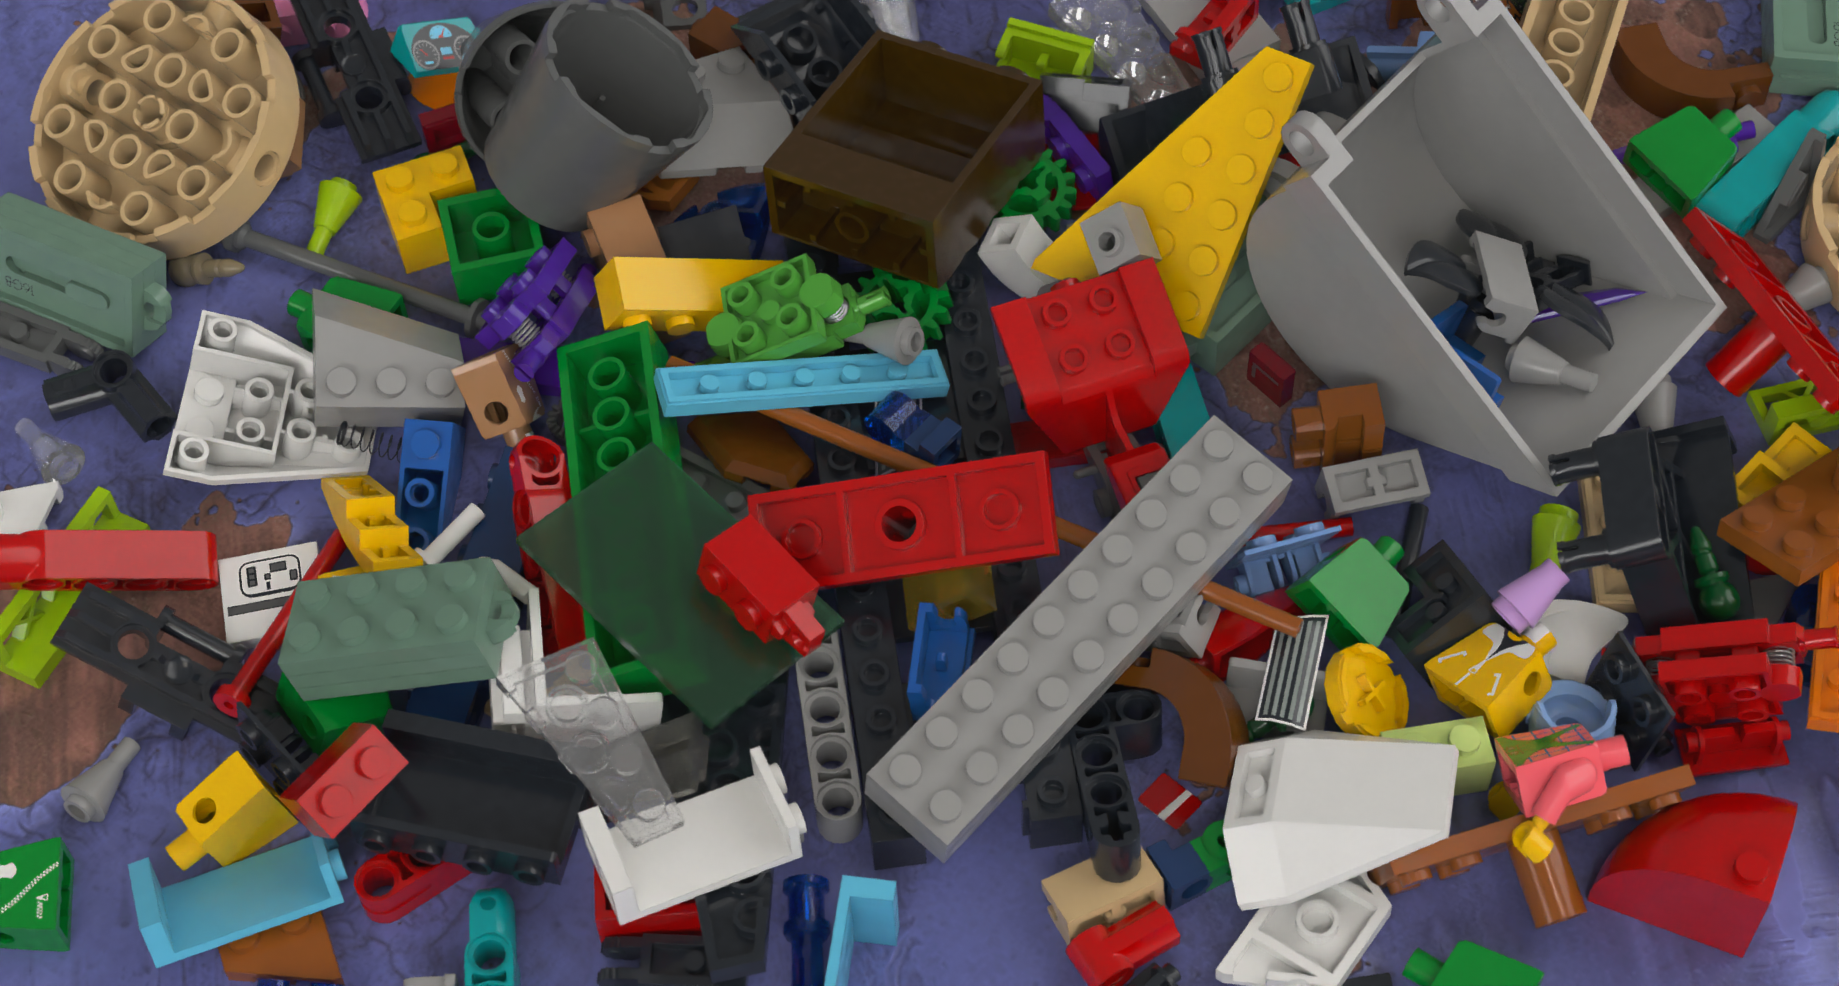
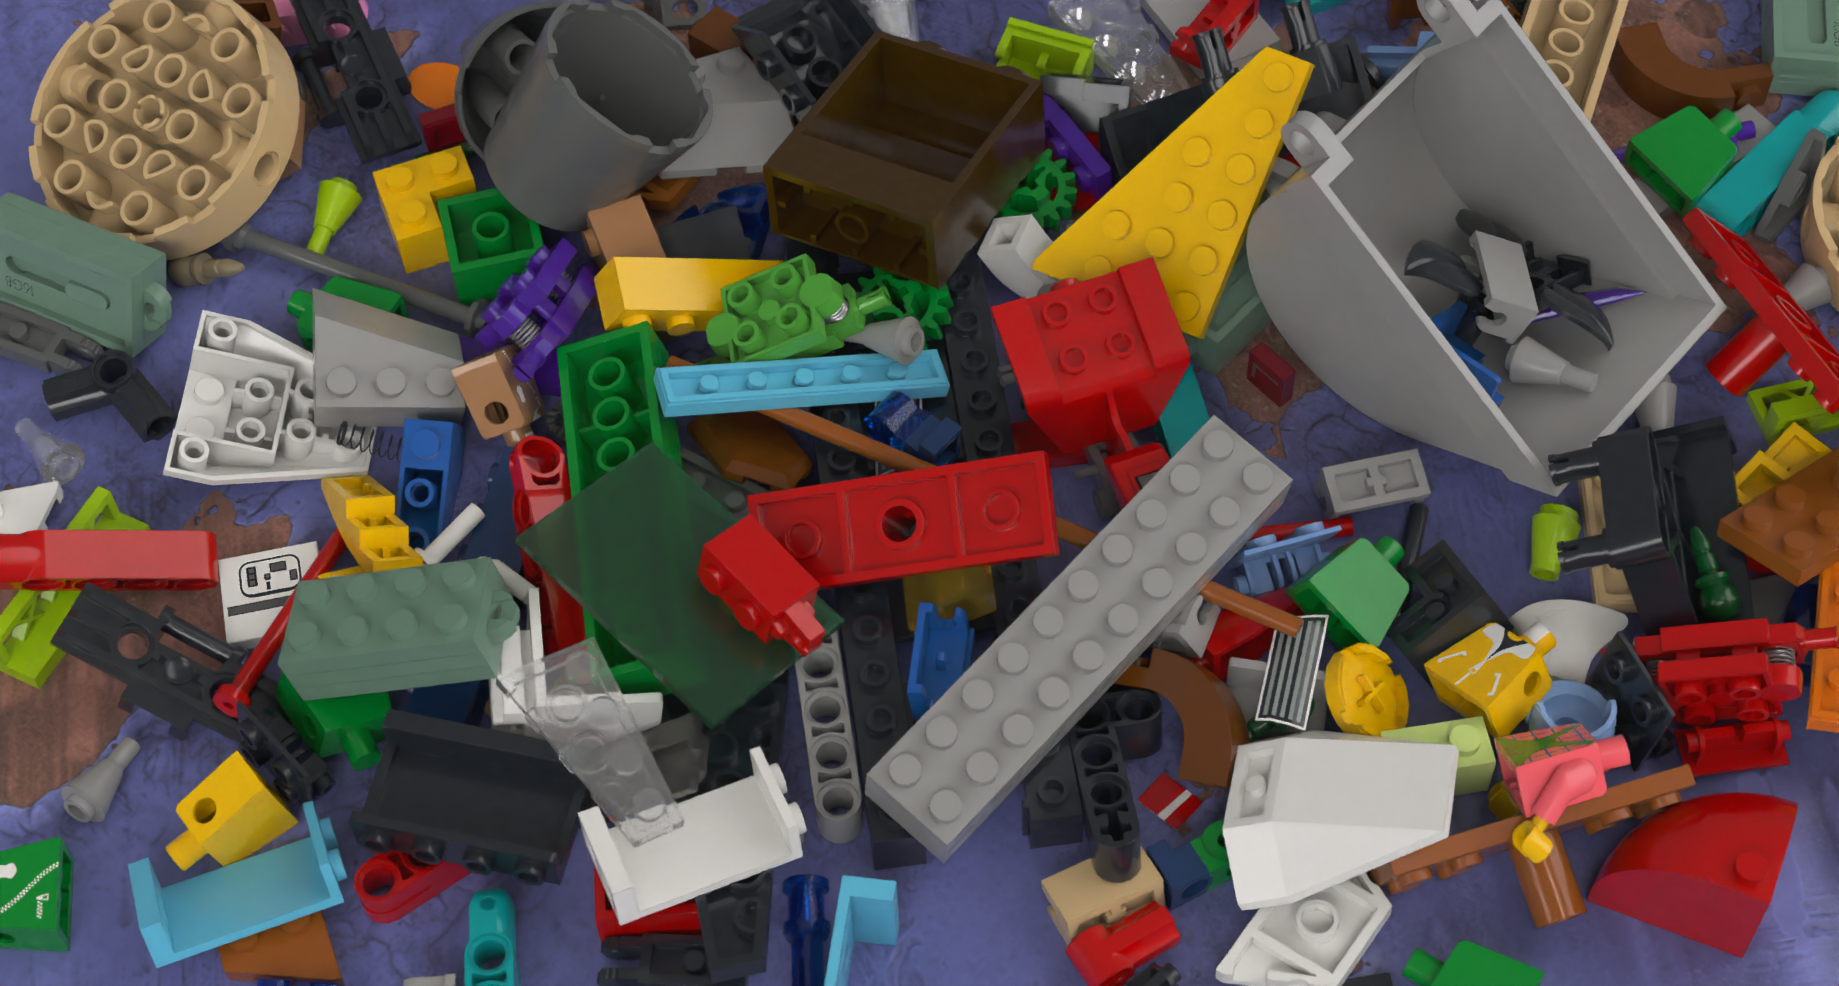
red brick [278,722,409,839] -> none
slope [390,17,475,78] -> none
light grey brick [1080,201,1162,276] -> none
dark orange hips [1289,383,1385,472] -> none
lavender cone [1491,558,1570,634] -> none

